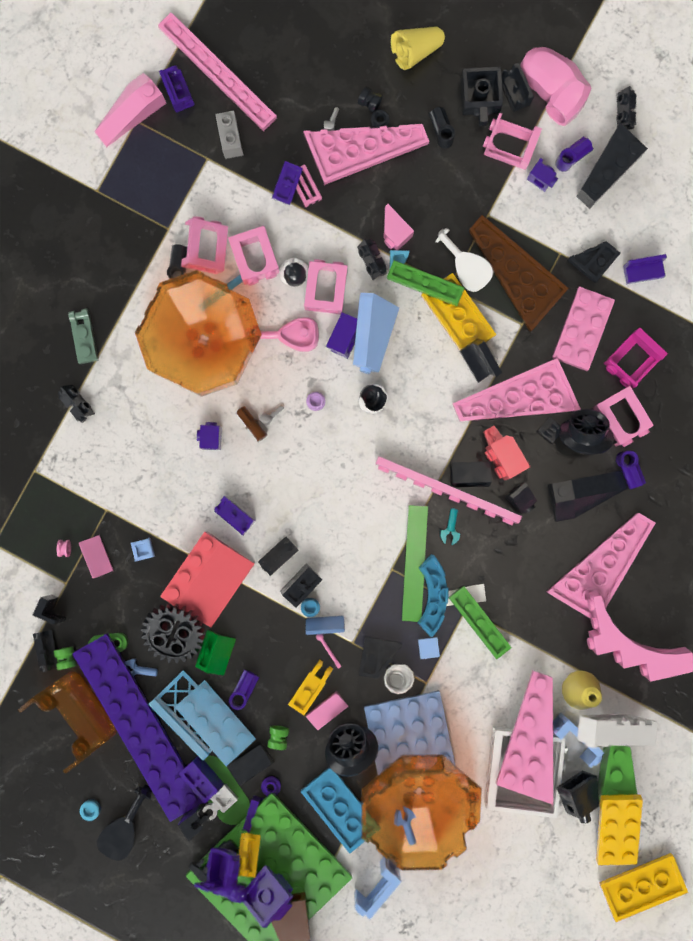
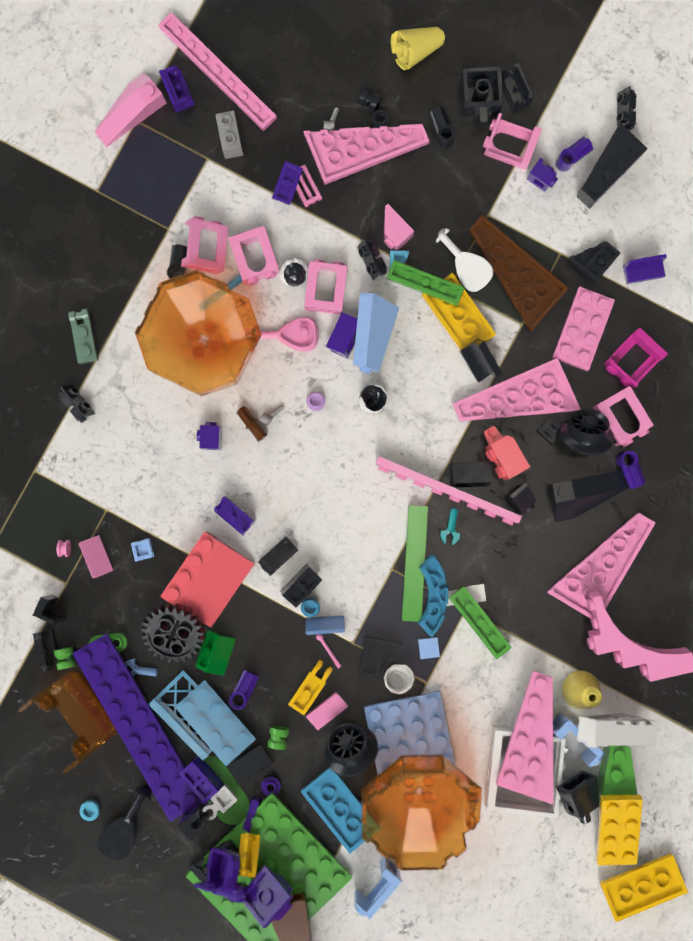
medium blue bar [394,806,416,845] -> none
bright pink piece [520,47,591,126] -> none

